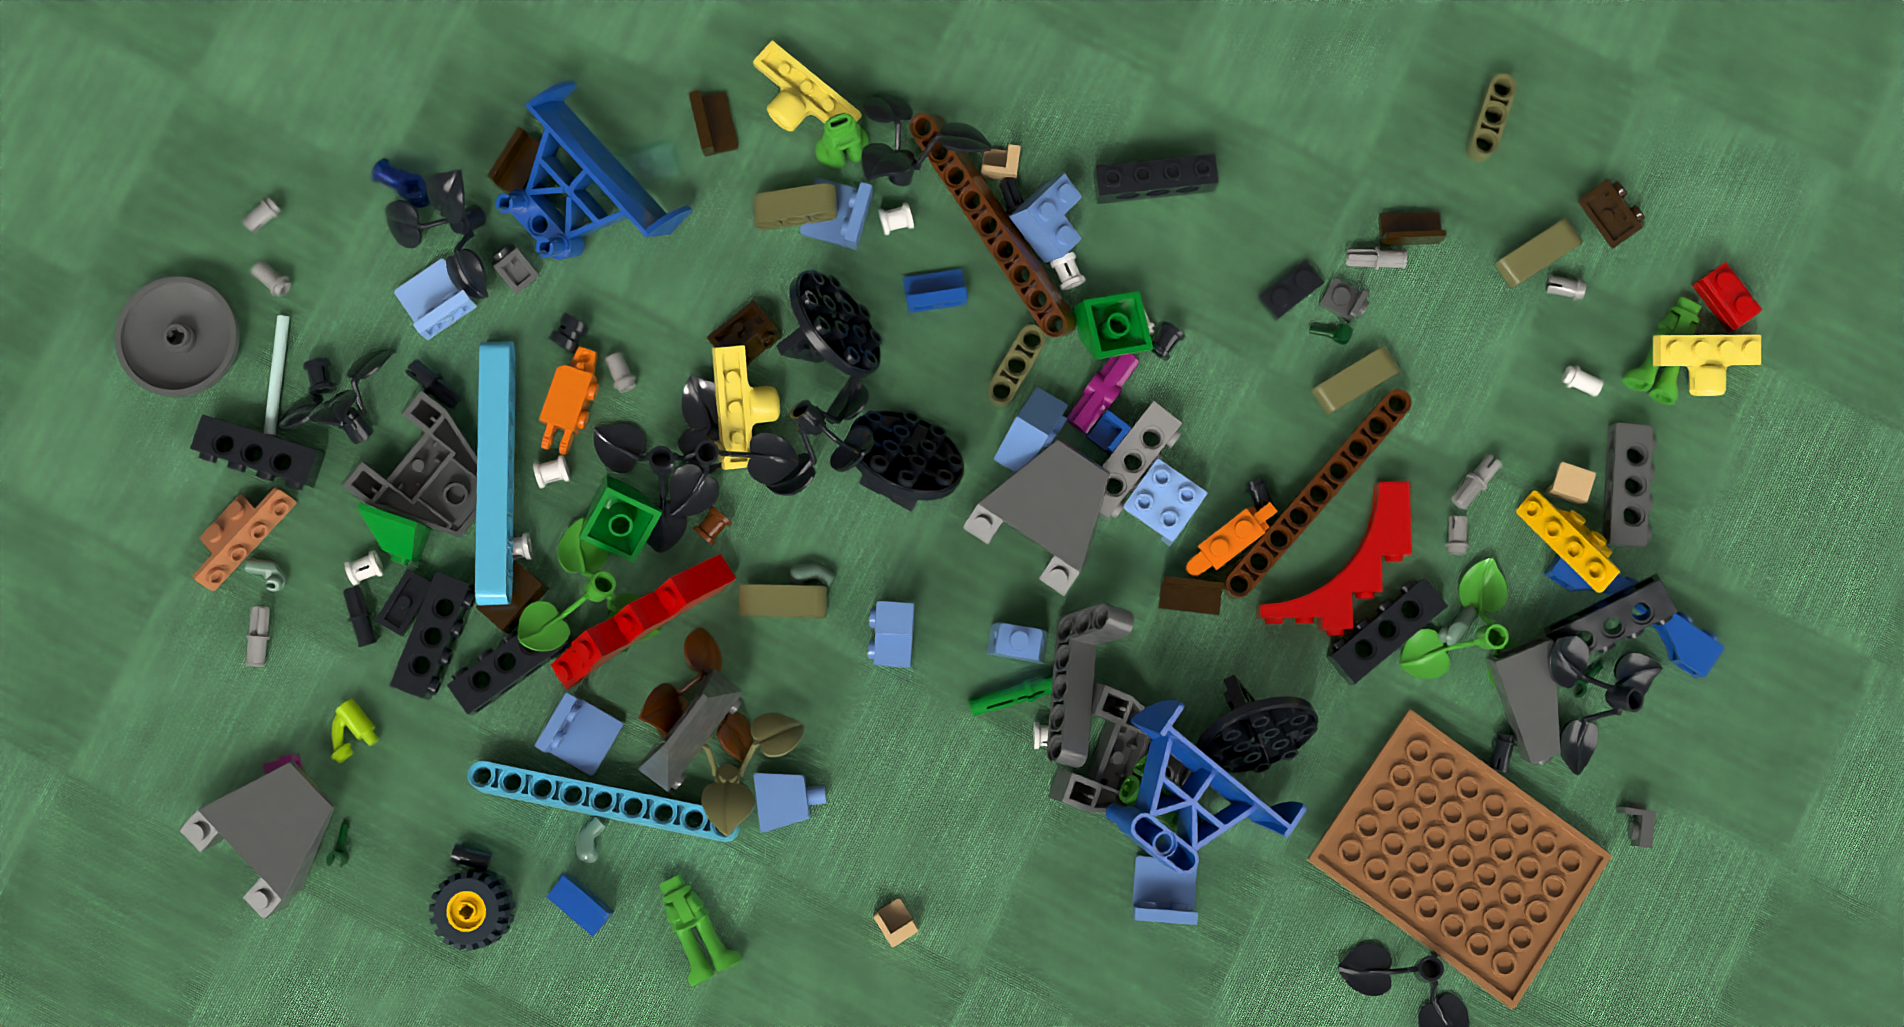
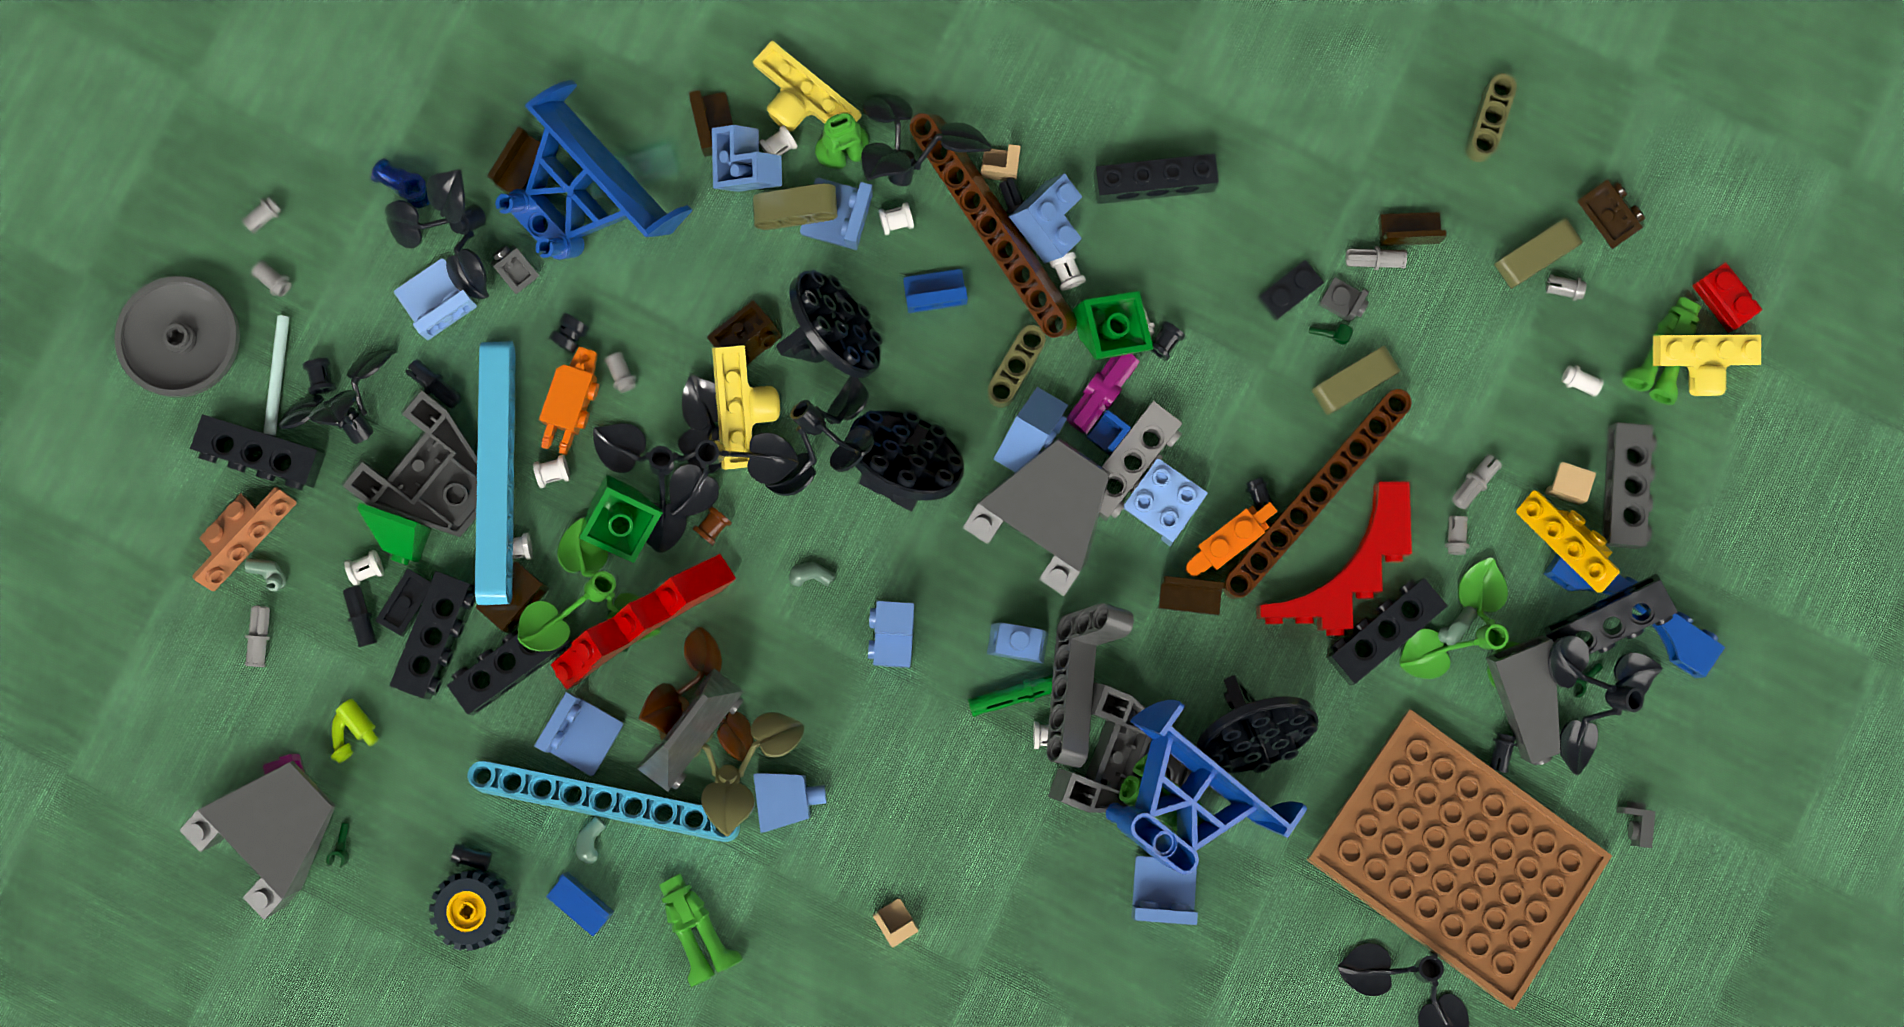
olive beam [738,584,827,618] -> none
none -> medium blue brick [712,125,782,192]
none -> white bush [759,125,798,155]

